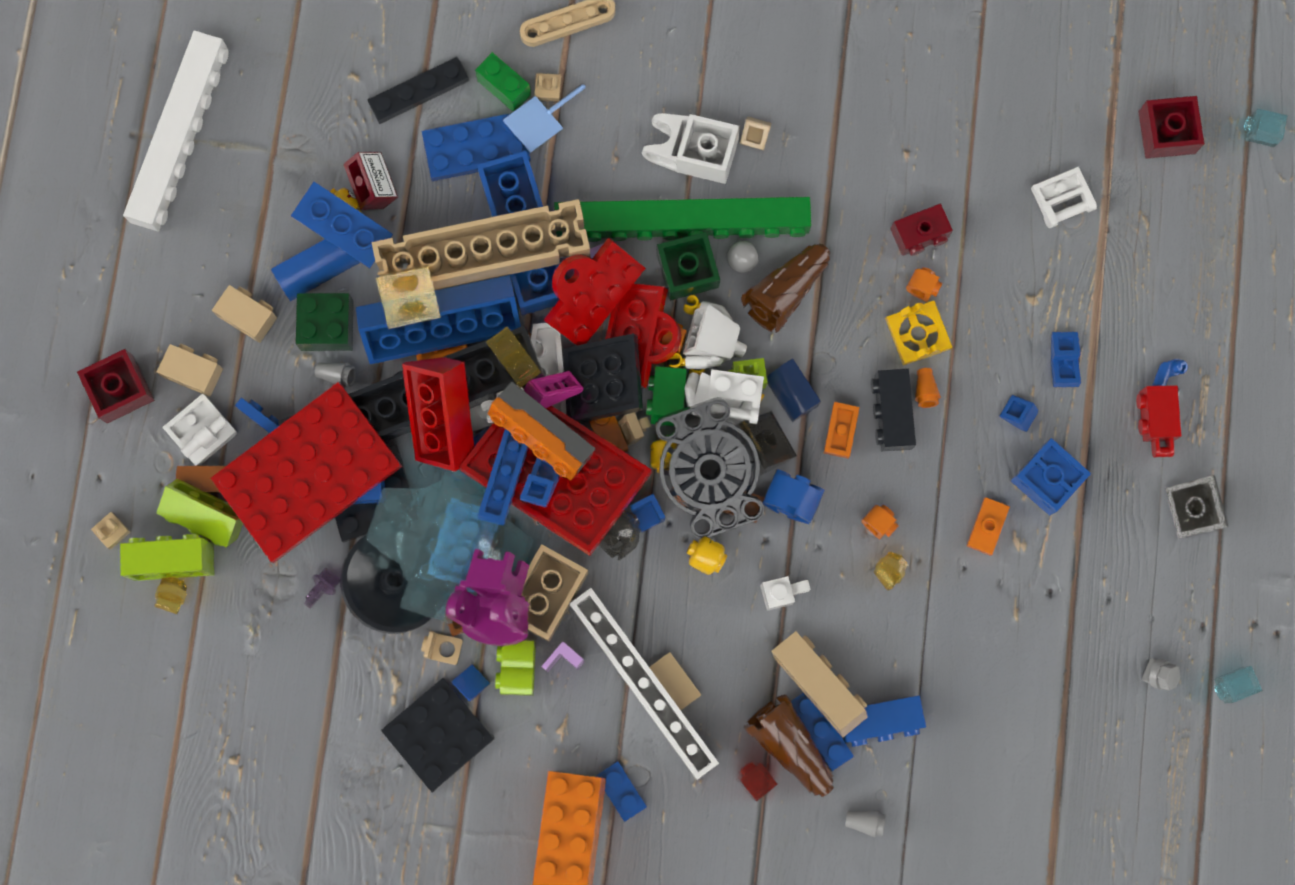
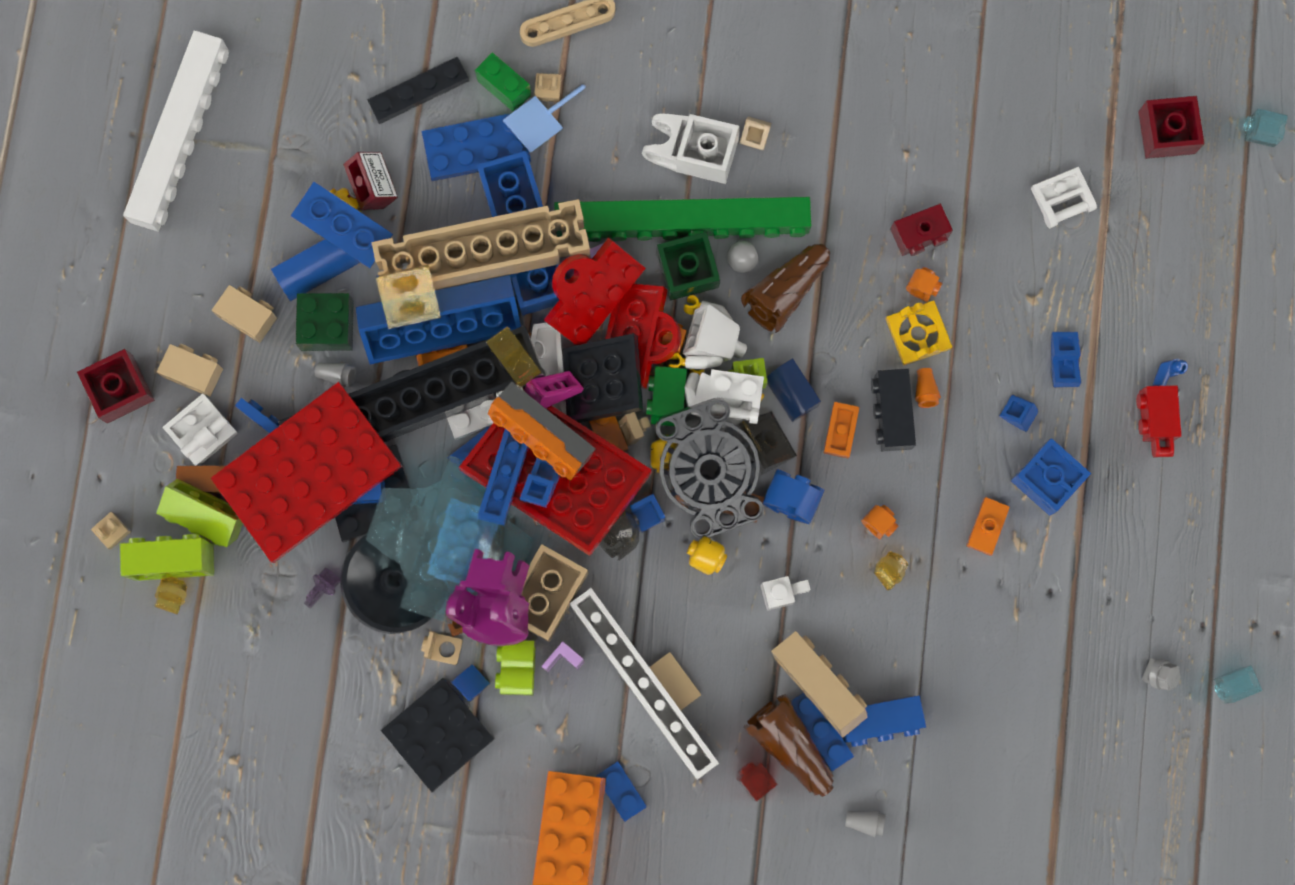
red slope [402,357,474,472] -> none
clear smoke slope [1165,475,1229,539] -> none

